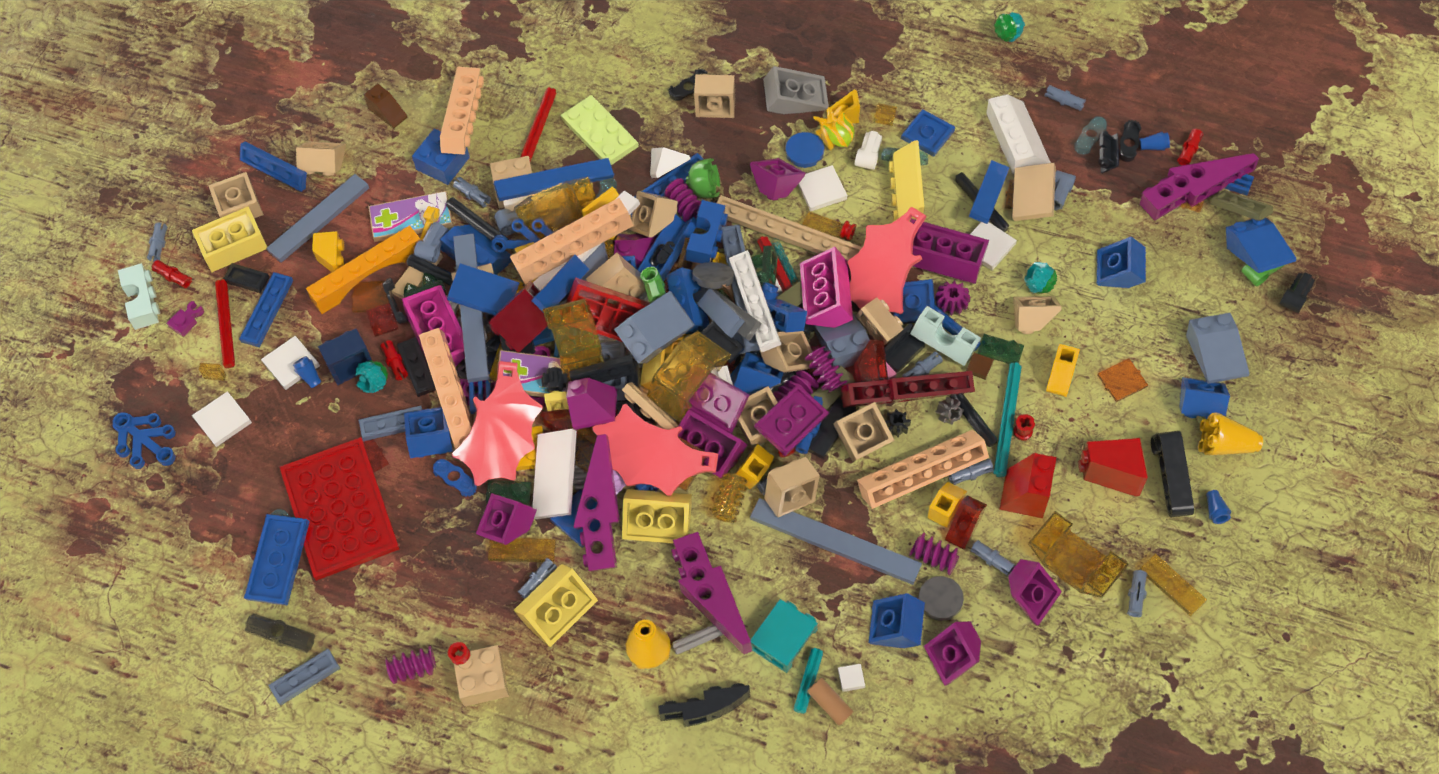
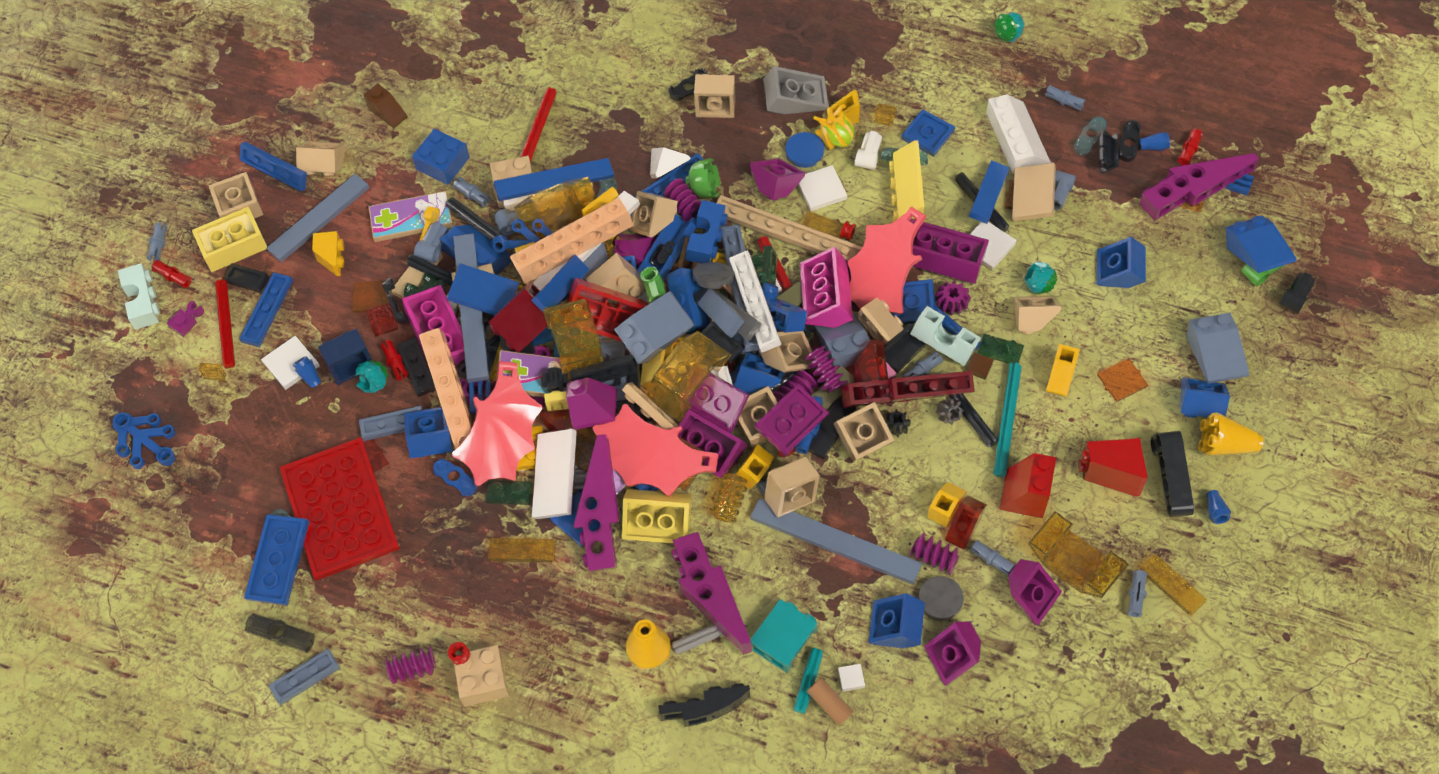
white tile [192,391,252,447] -> none
light orange arch [306,225,421,314] -> none
light nougat brick [440,67,484,155] -> none
magenta slope [476,493,537,545] -> none
light yellow slope [514,564,598,647] -> none
sand blue pin [518,558,557,599] -> none
yellowish green plate [561,95,639,165] -> none
teal piece [772,238,799,286] -> none
light nougat brick [857,430,989,509] -> none
sand blue pin [949,458,994,485] -> none
red bush [1013,414,1035,441] -> none
olive tile [1211,190,1273,221] -> none

